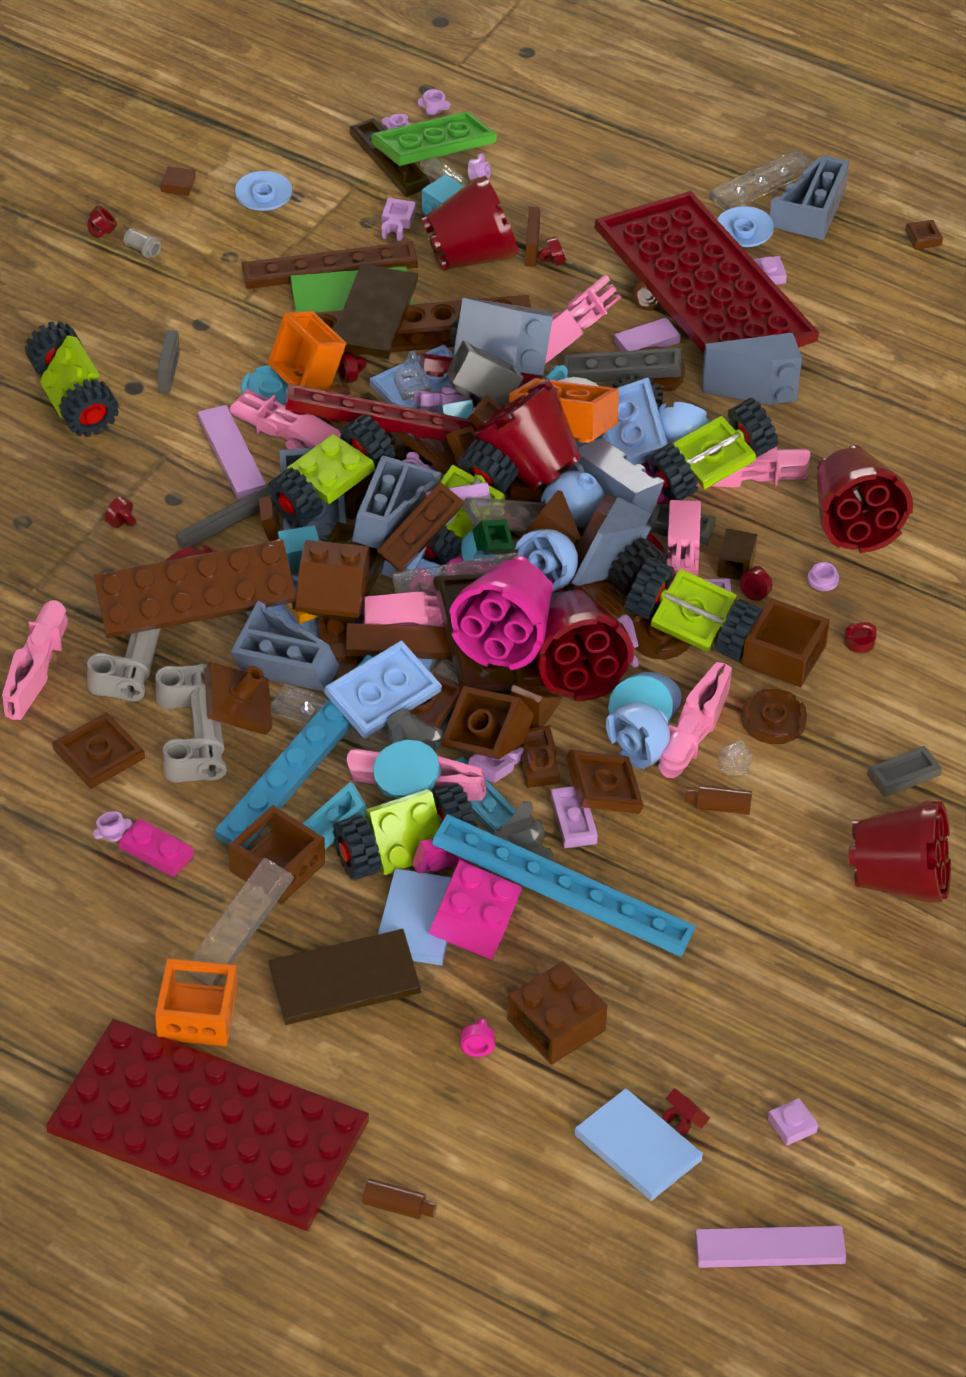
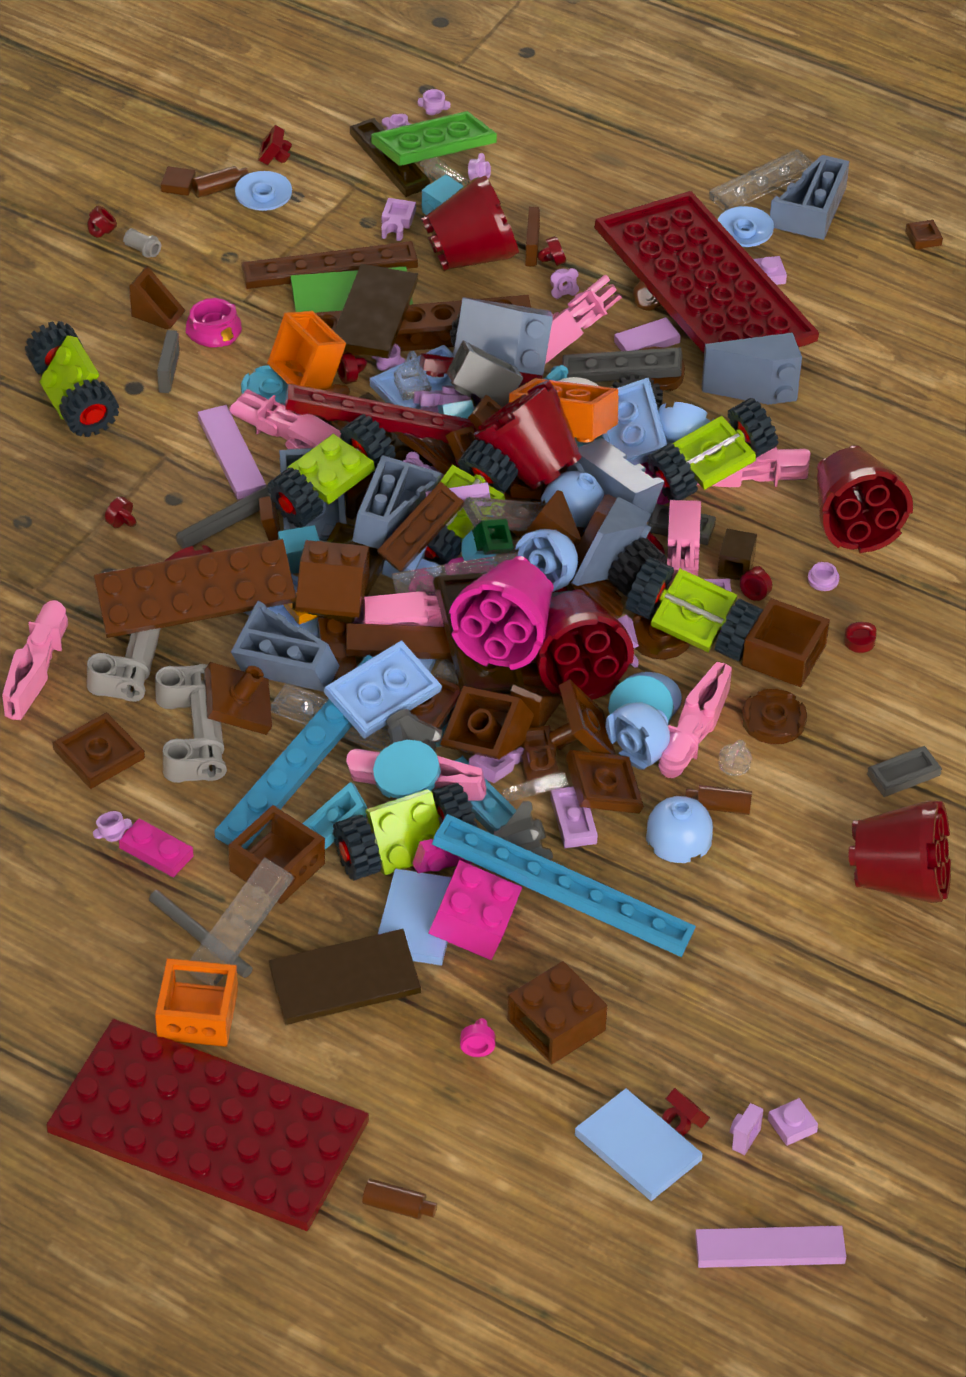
none -> reddish brown slope [129,266,186,330]
none -> dark grey bar [149,890,253,978]
none -> dark pink hat [186,298,242,348]
none -> reddish brown cylinder [191,166,249,198]
none -> dark red tile [258,125,292,165]
none -> lavender plate [372,344,405,371]
none -> clear tile [502,772,568,802]
none -> reddish brown tile [549,679,616,755]
none -> lavender plate [550,268,579,299]
none -> light blue cylinder [646,796,713,863]
none -> lavender plate [730,1103,763,1155]

